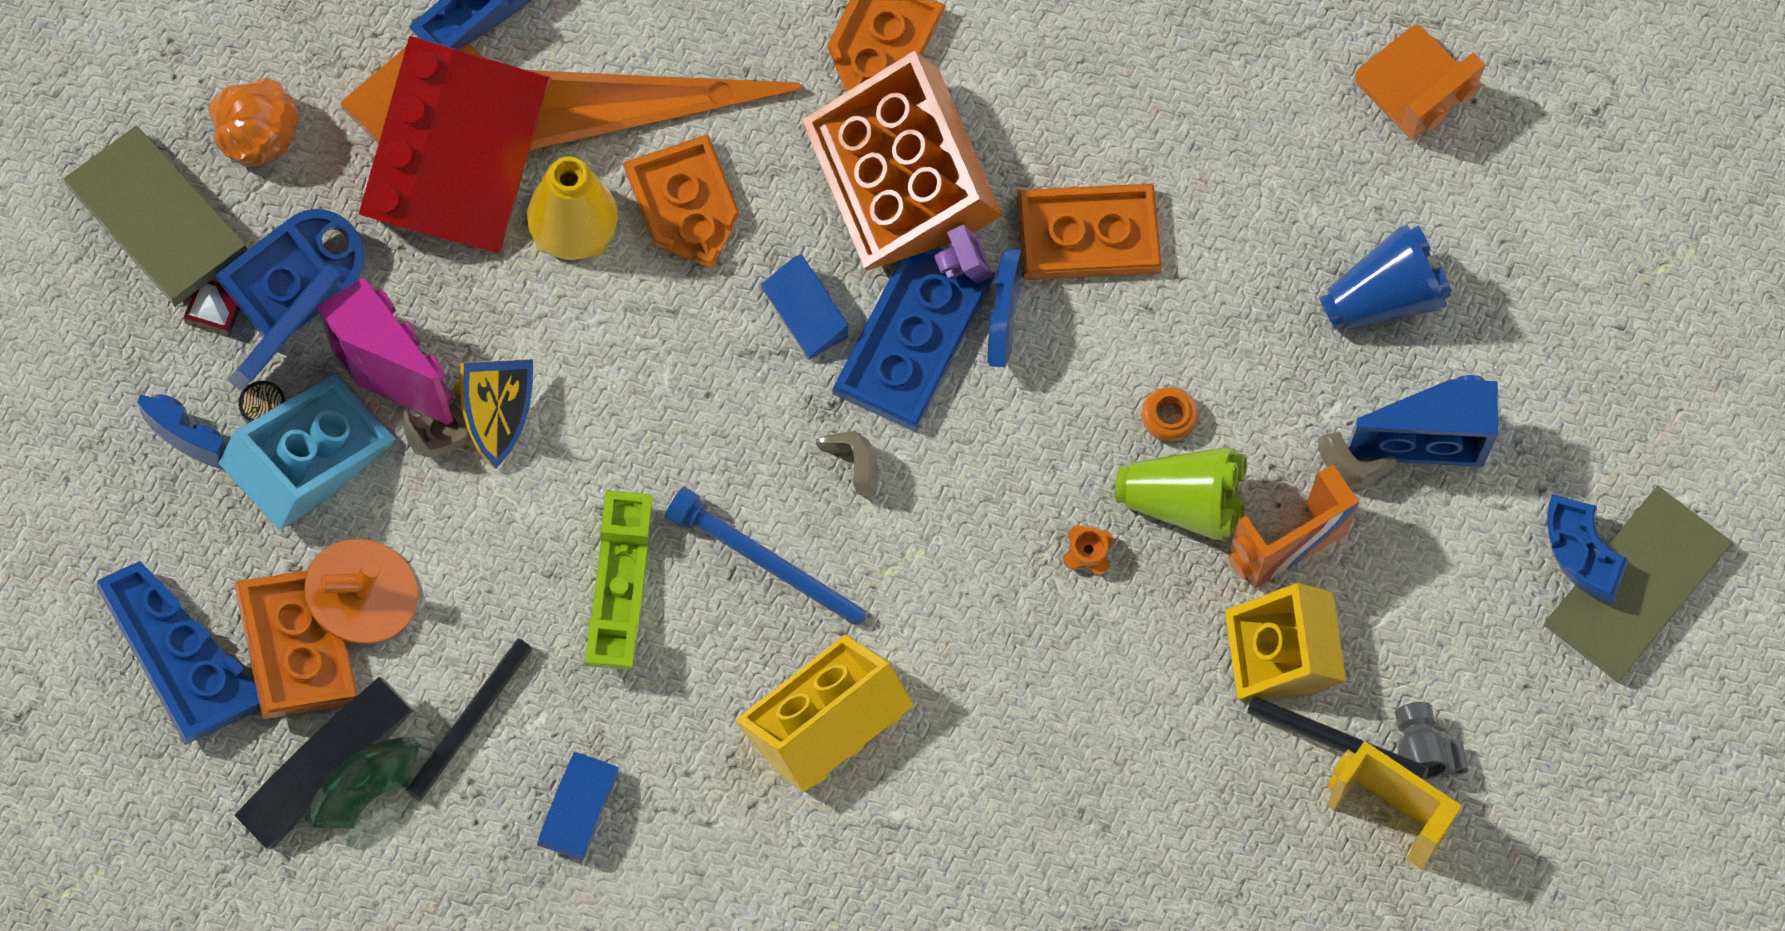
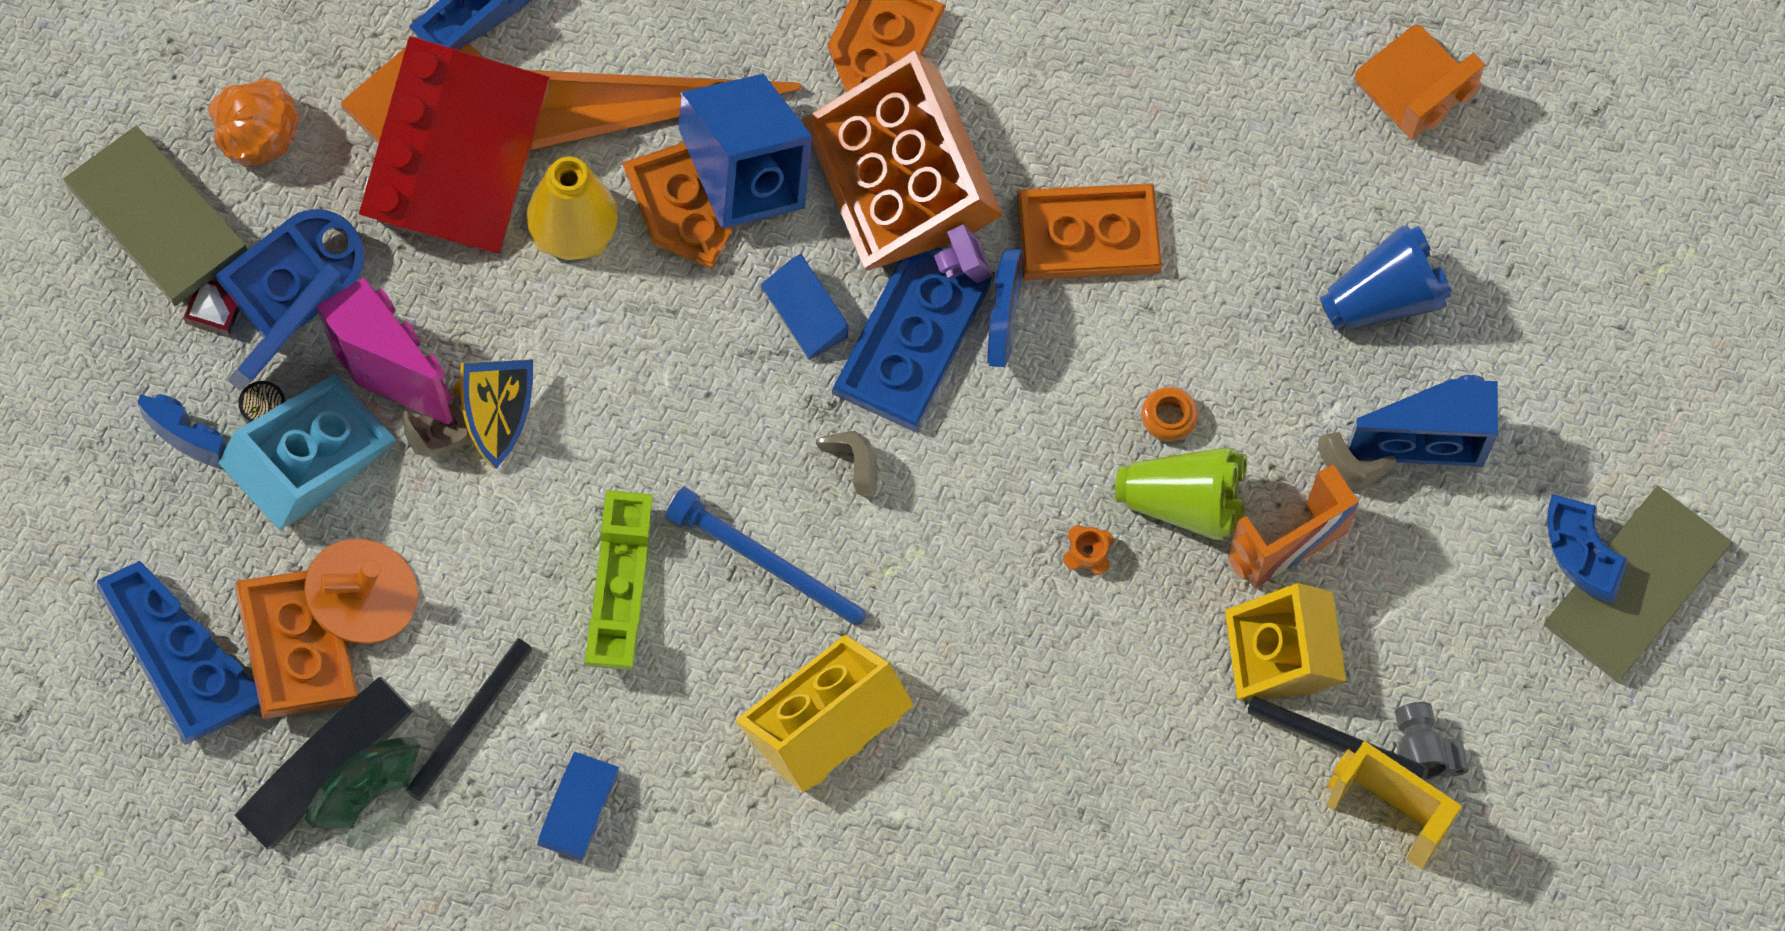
none -> blue slope [678,73,812,228]

